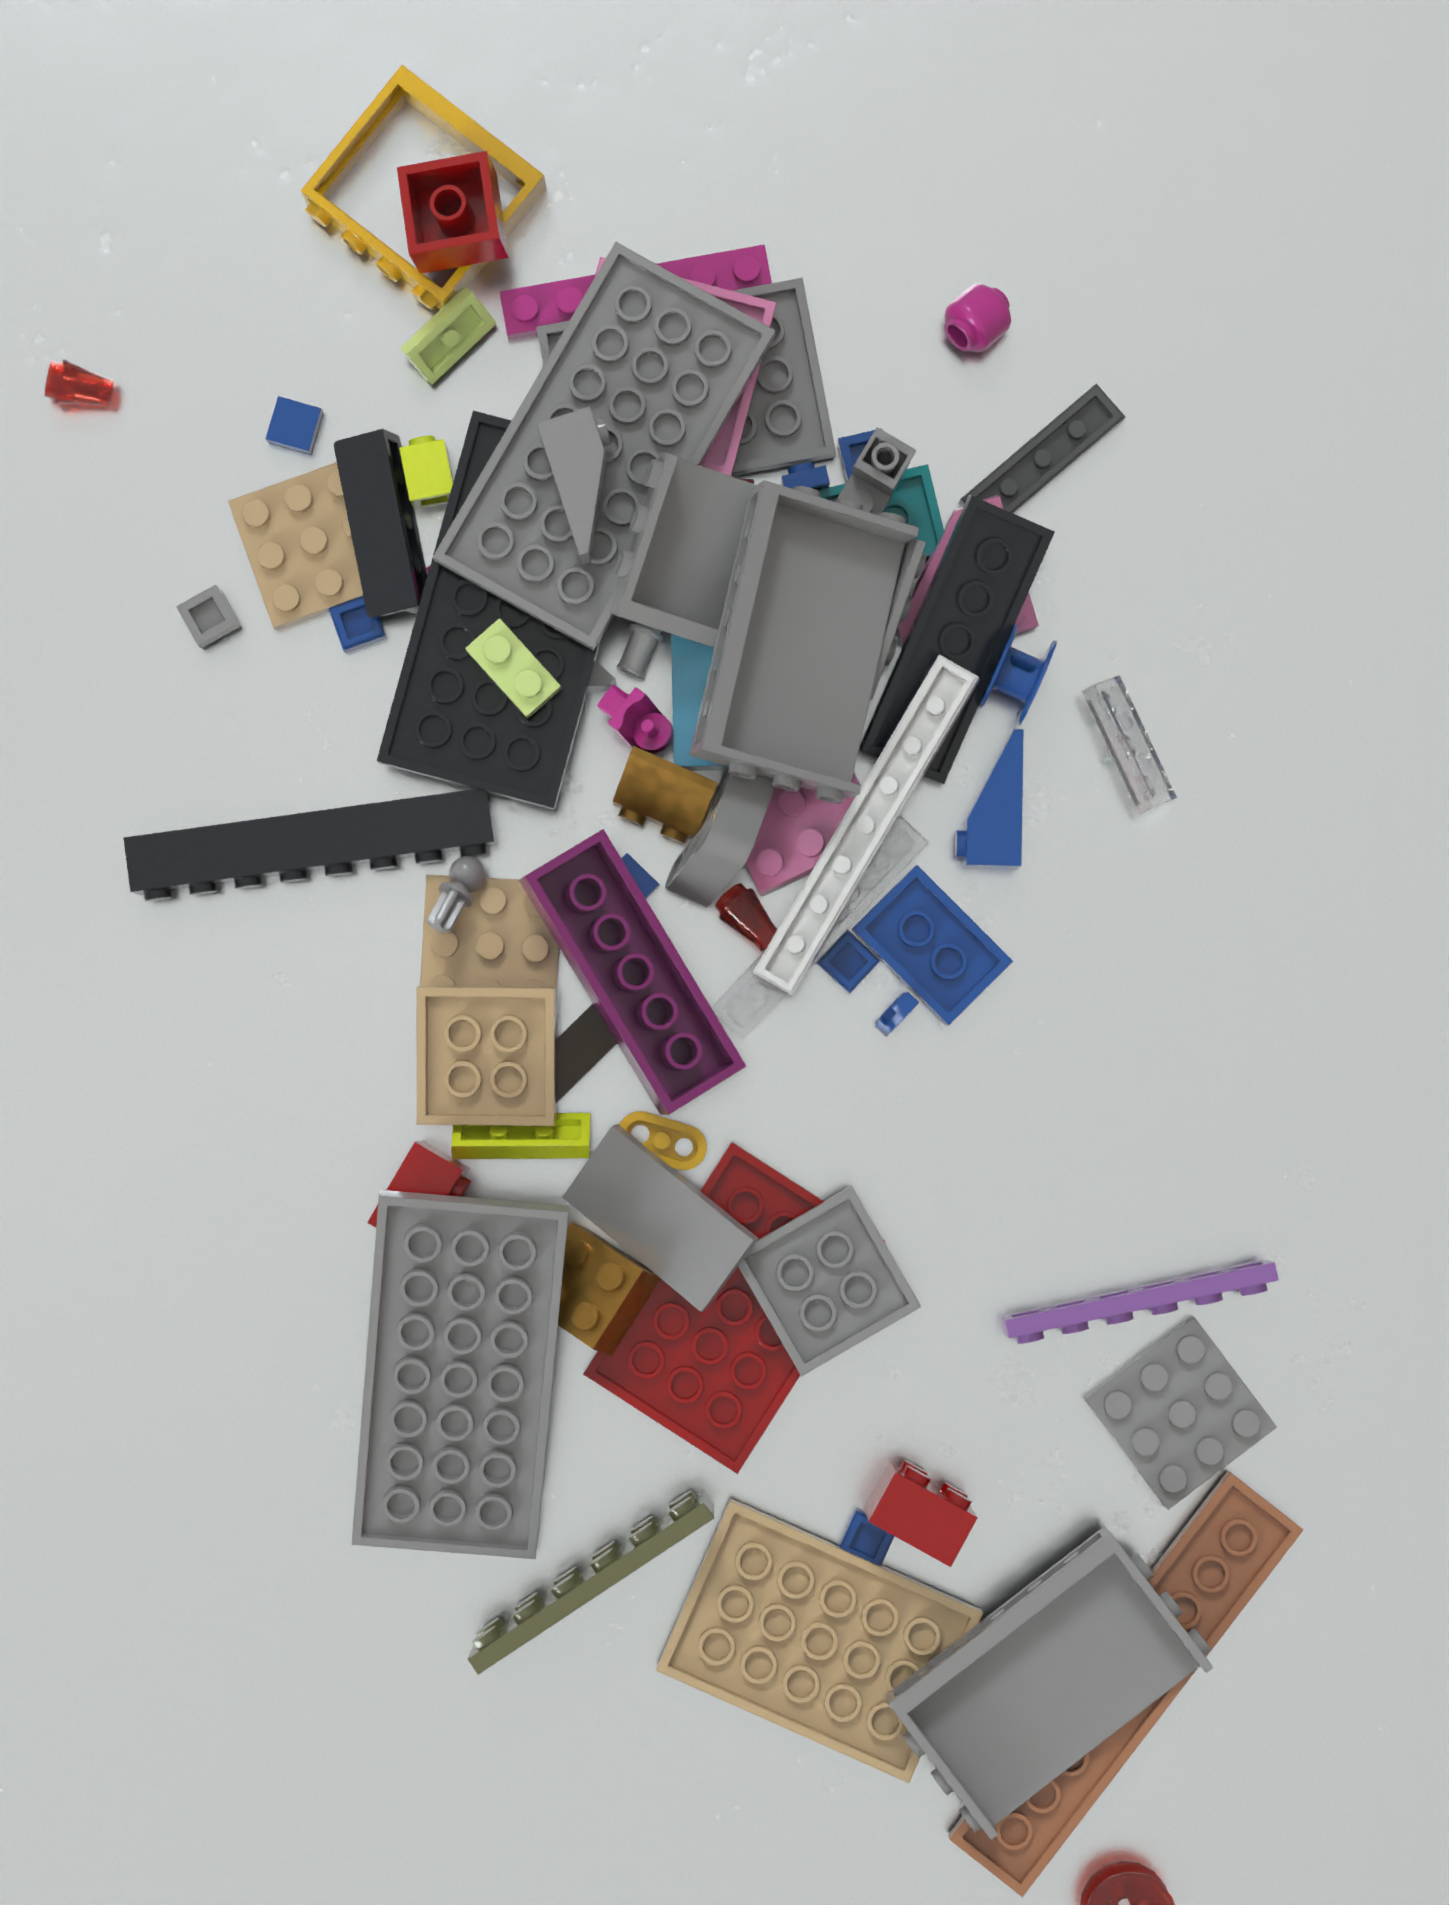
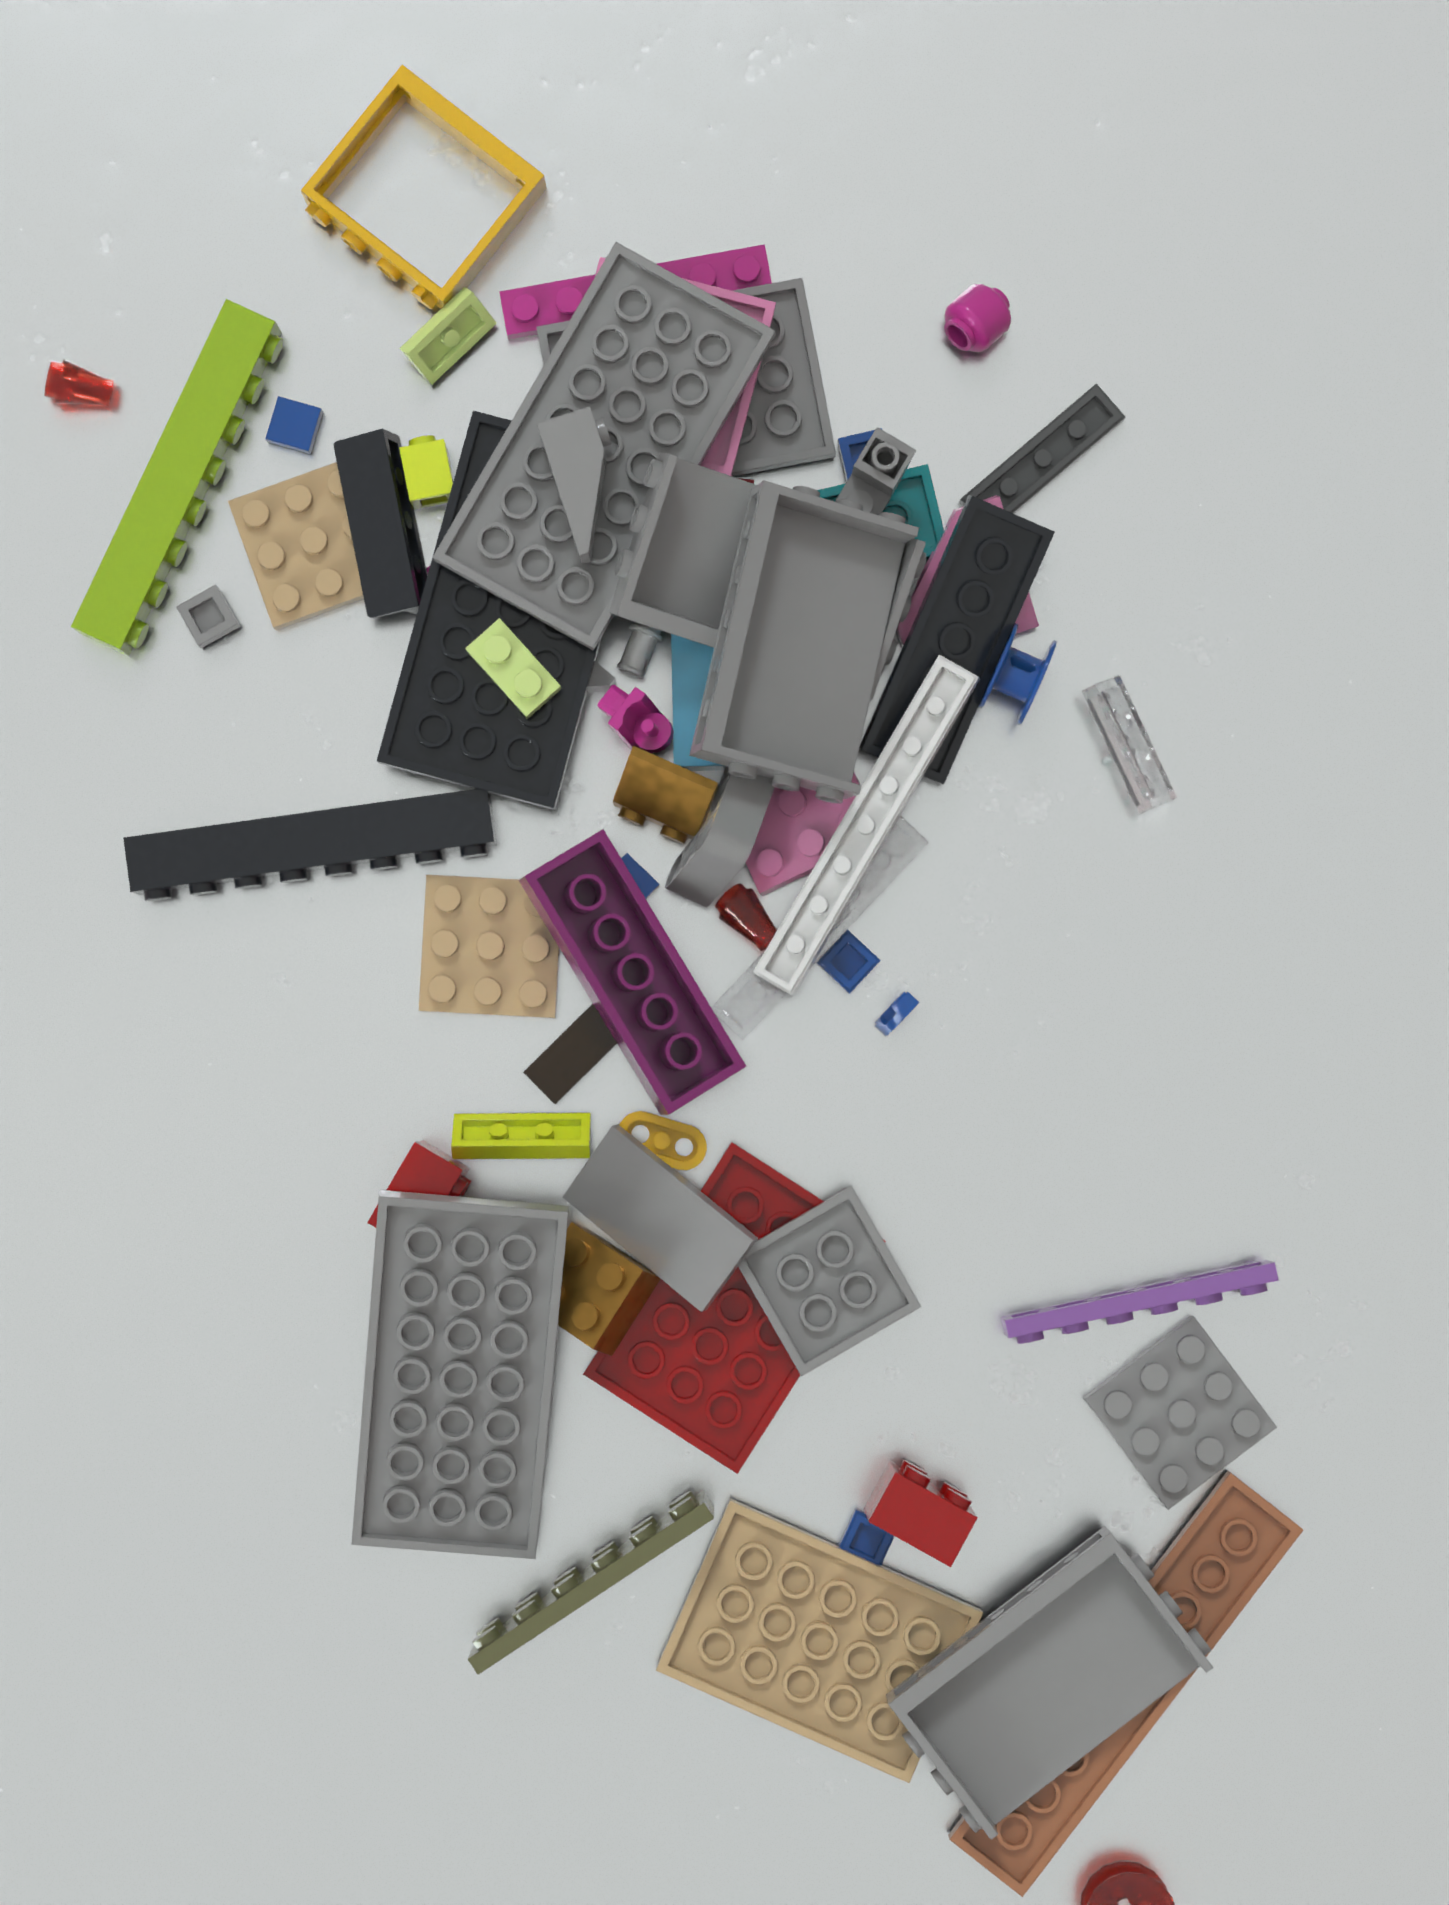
blue tile [328,596,387,653] -> none
red brick [397,151,509,274] -> none
tan plate [416,986,556,1126] -> none
light grey axle [427,856,486,933] -> none
blue plate [780,462,830,490] -> none
blue plate [852,865,1013,1026] -> none
blue slope [955,729,1024,869] -> none
none -> lime brick [71,299,283,656]

